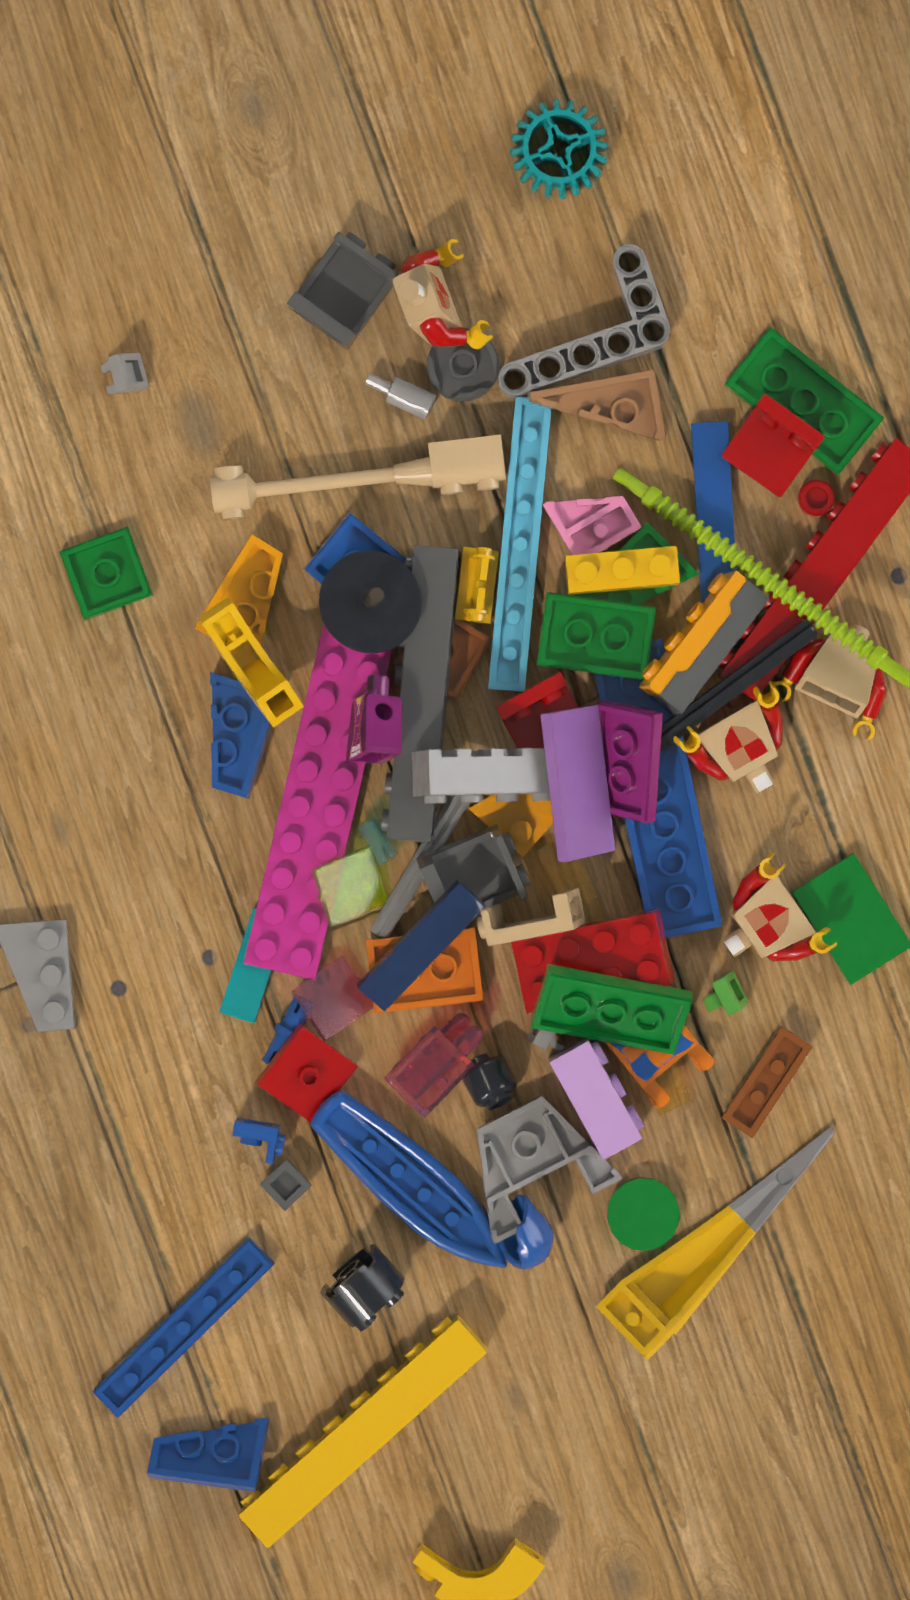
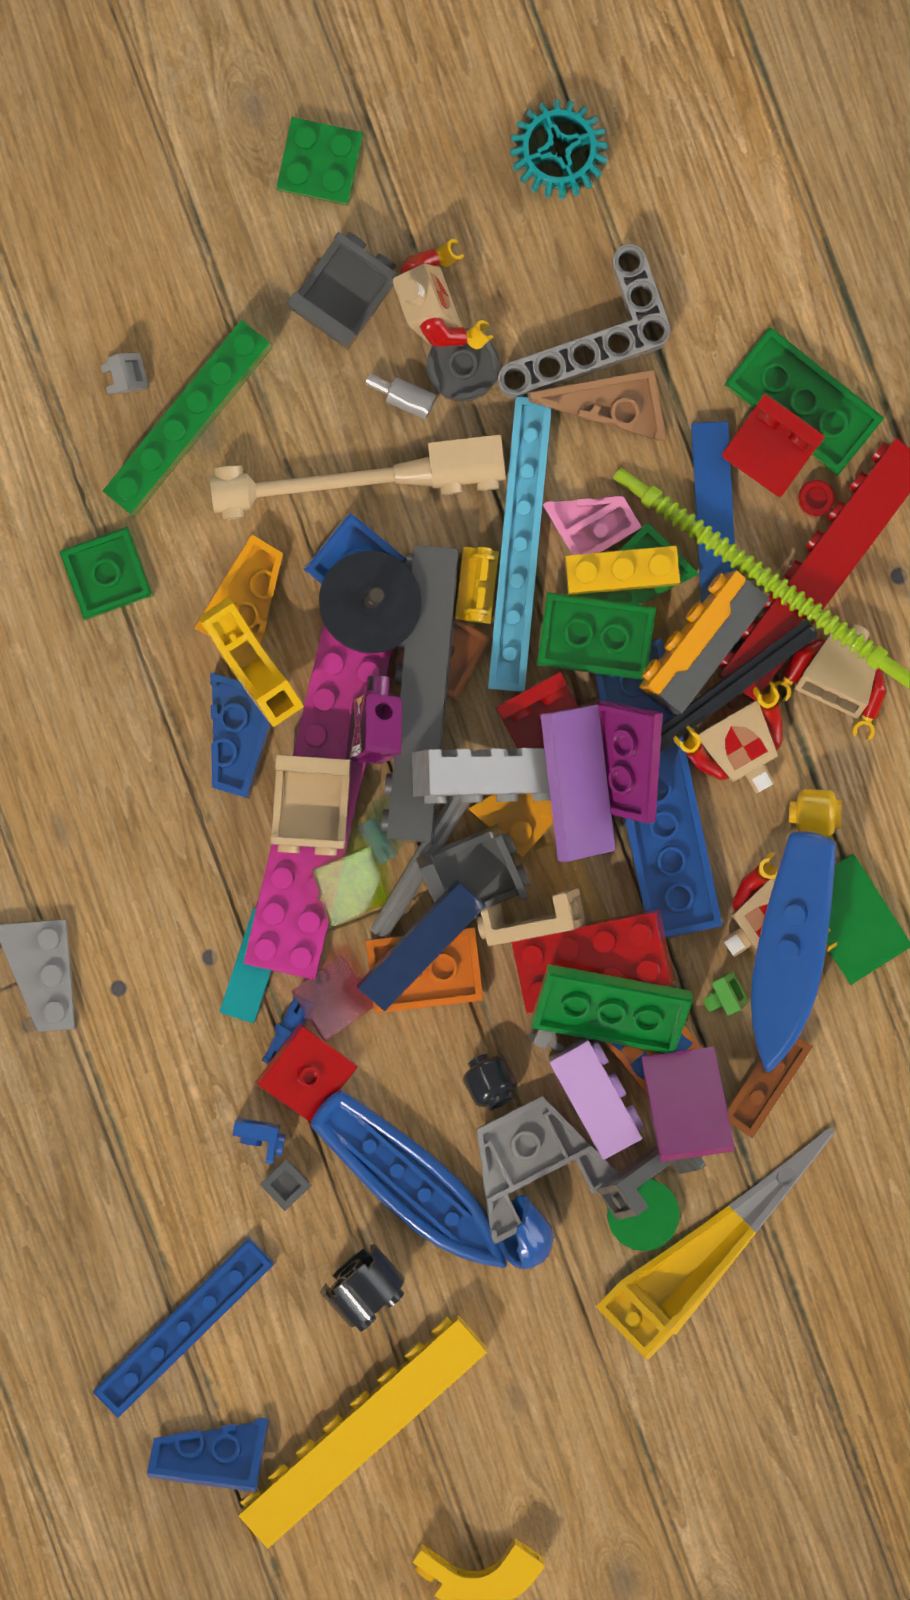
clear pink hinge [384,1012,484,1118] -> none
none -> green brick [102,320,273,518]
none -> tan panel [270,755,351,856]
none -> green plate [276,117,363,206]
none -> dark grey panel [596,1146,706,1220]
none -> magenta tile [641,1047,734,1162]
none -> blue piece [751,831,836,1072]
none -> yellow head [789,789,842,837]

